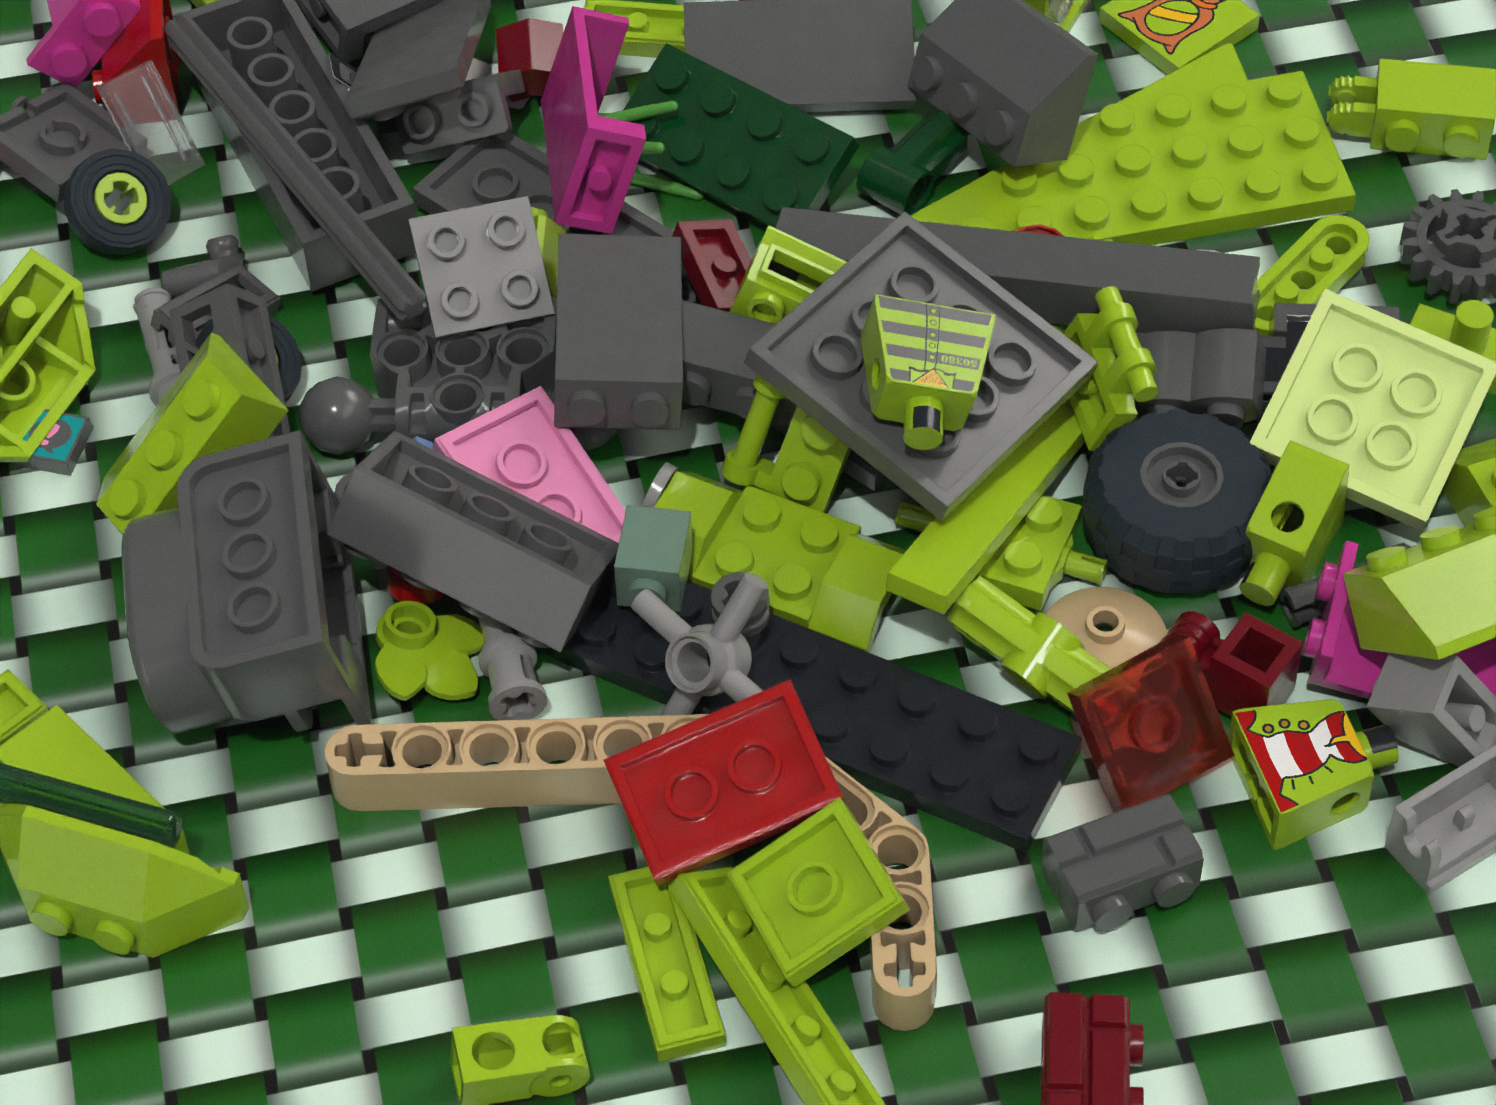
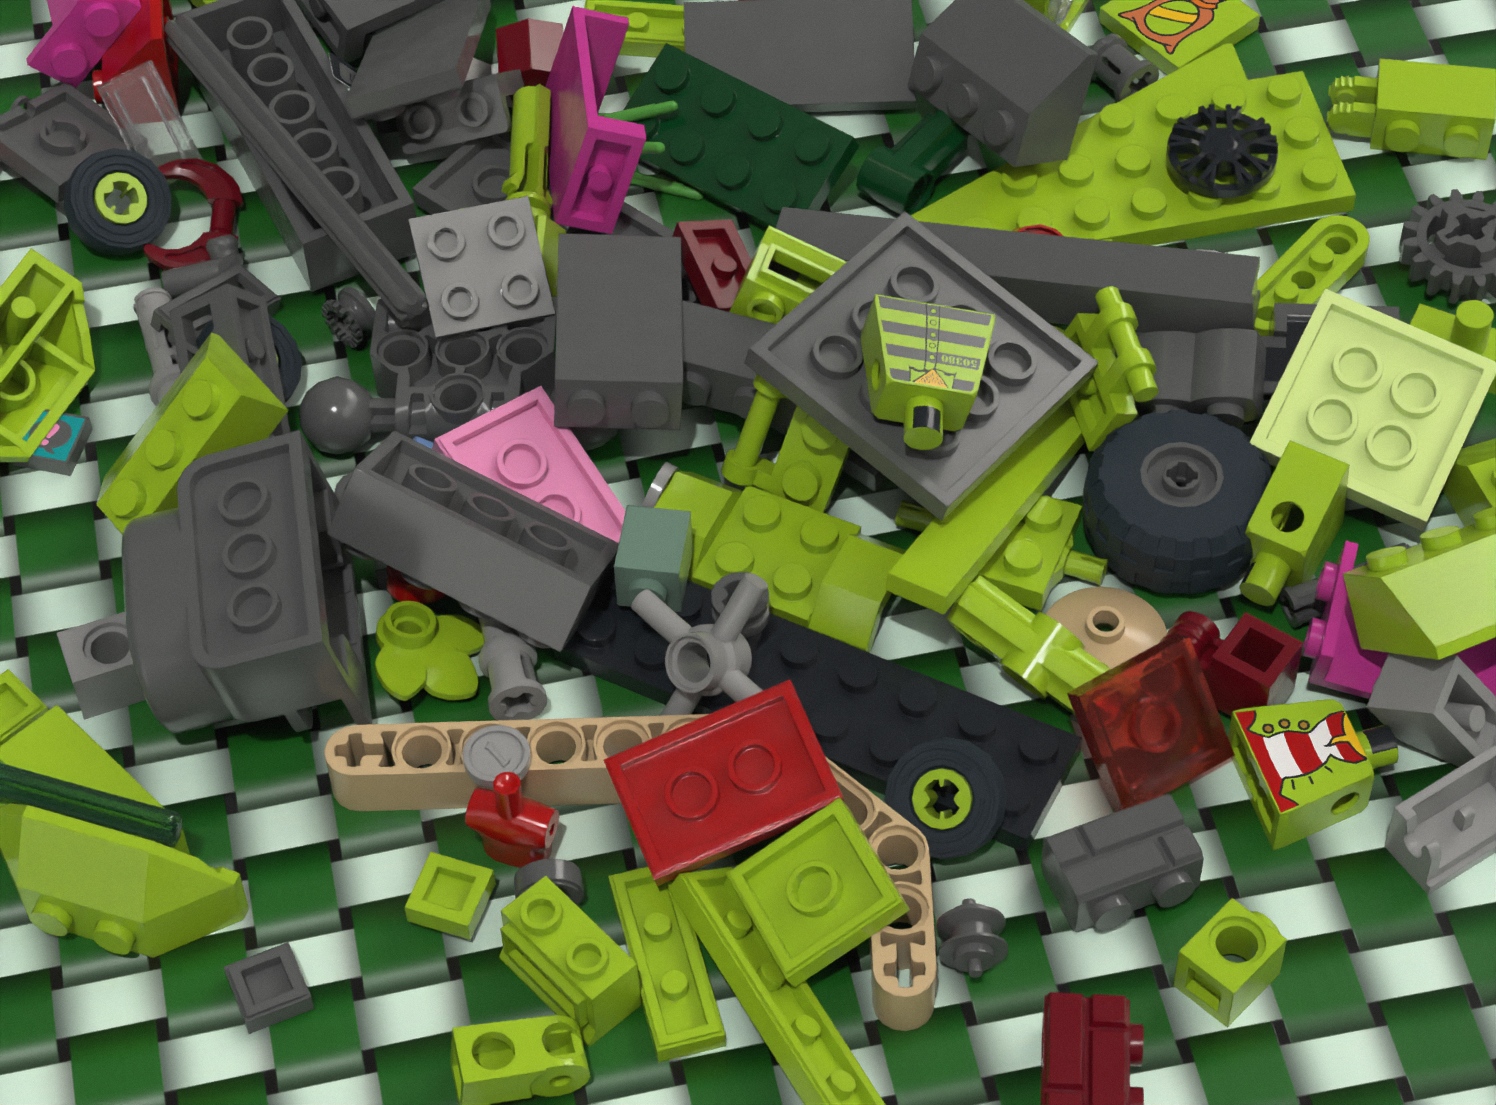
none -> light grey brick [57,612,146,720]
none -> dark red piece [143,158,243,270]
none -> dark grey tile [223,942,314,1034]
none -> dark grey bush [321,286,376,348]
none -> lime plate [404,851,496,940]
none -> light grey piece [463,725,531,789]
none -> red piece [465,772,559,868]
none -> lime window [499,876,641,1047]
none -> lime piece [501,84,553,218]
none -> dark grey tile [514,859,584,906]
none -> black bush [884,737,1007,860]
none -> dark grey wheel [936,898,1008,978]
none -> dark grey bush [1091,33,1159,102]
none -> black wheel [1166,104,1278,198]
none -> lime brick [1173,898,1287,1028]

